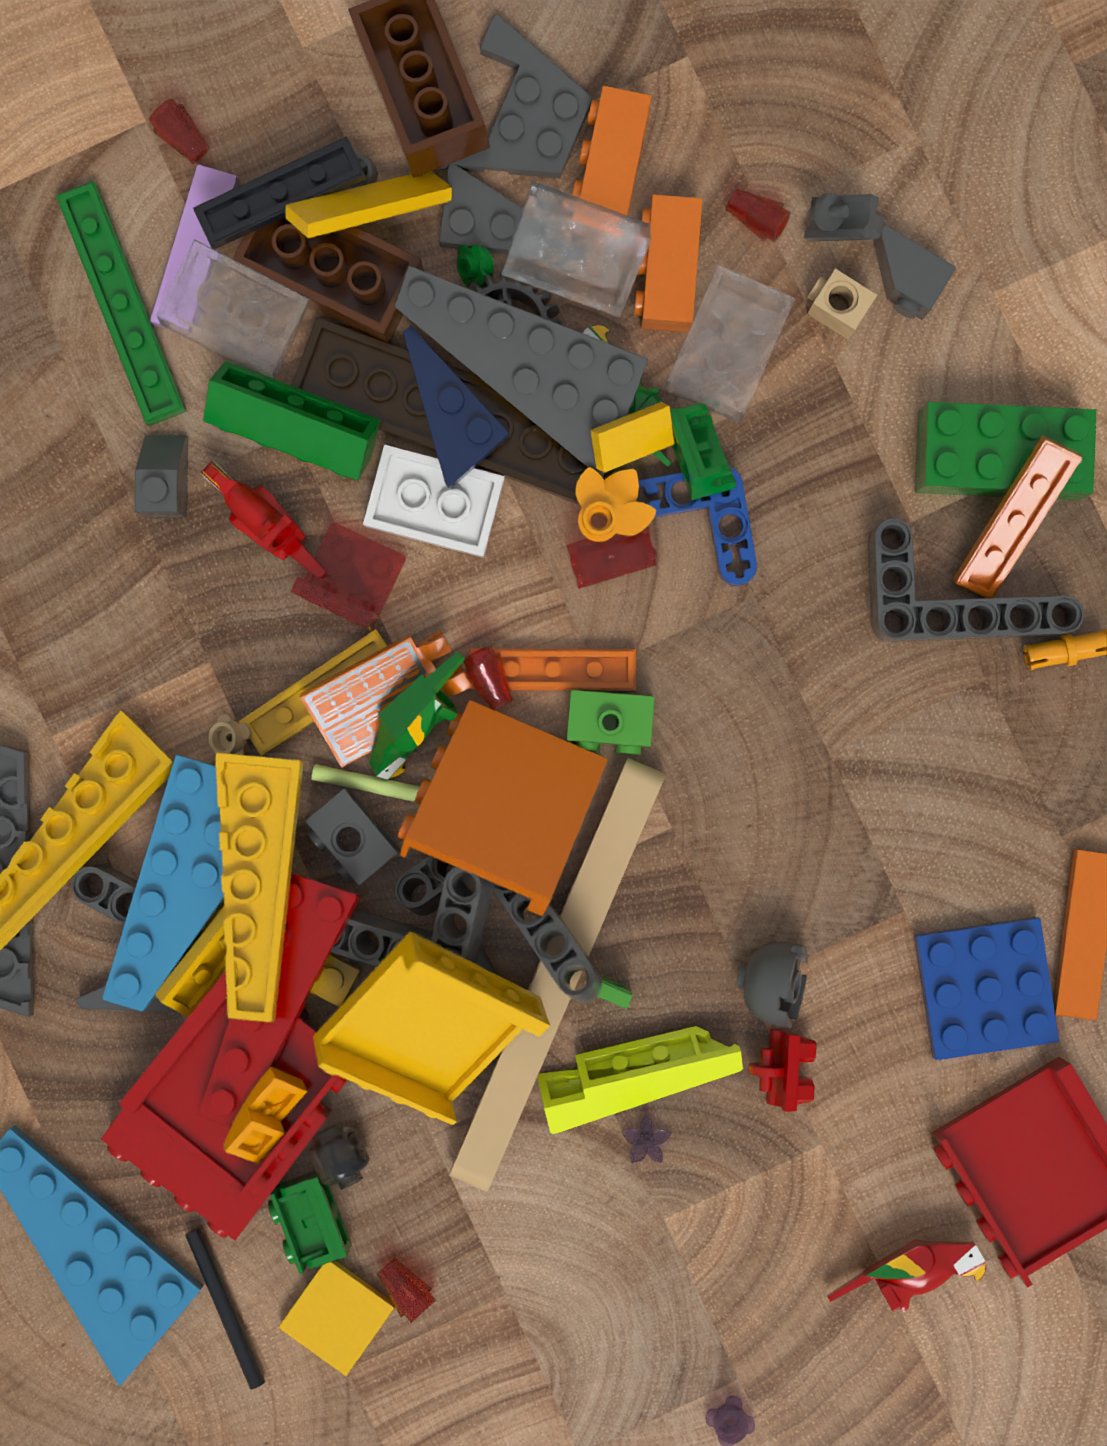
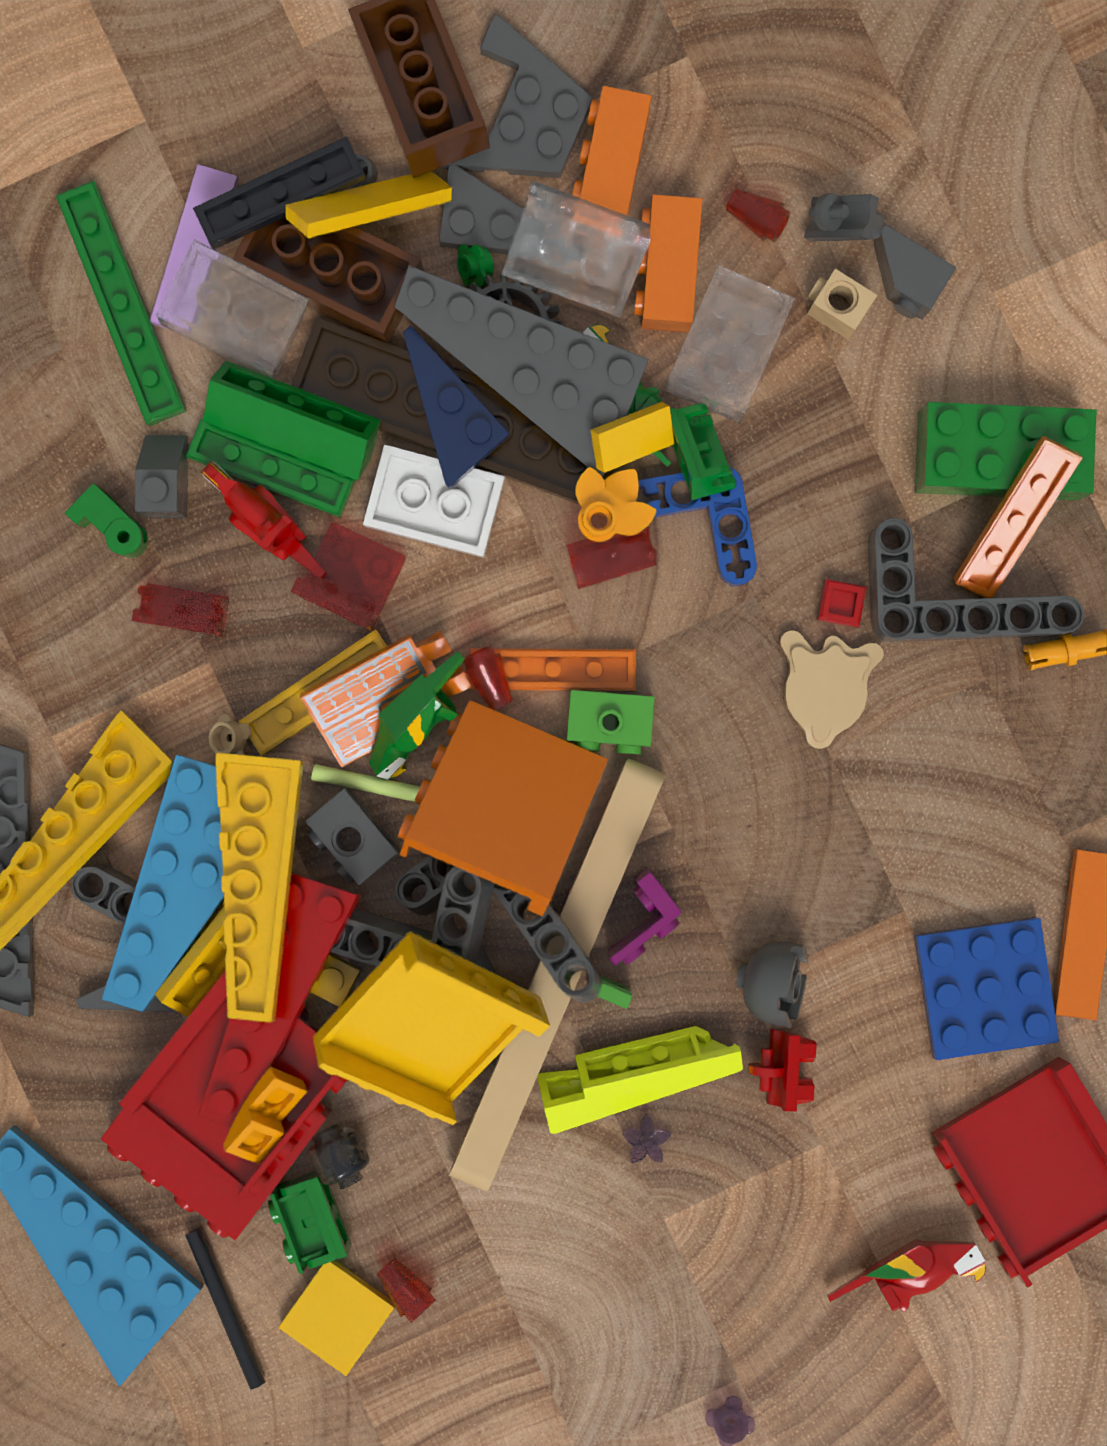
clear red cone [148,99,210,164] -> none
none -> green leg [65,483,149,558]
none -> clear red hinge [131,583,230,638]
none -> green tile [186,419,356,519]
none -> magenta bracket [607,867,682,966]
none -> tan tile [779,630,884,749]
none -> red tile [817,579,867,628]

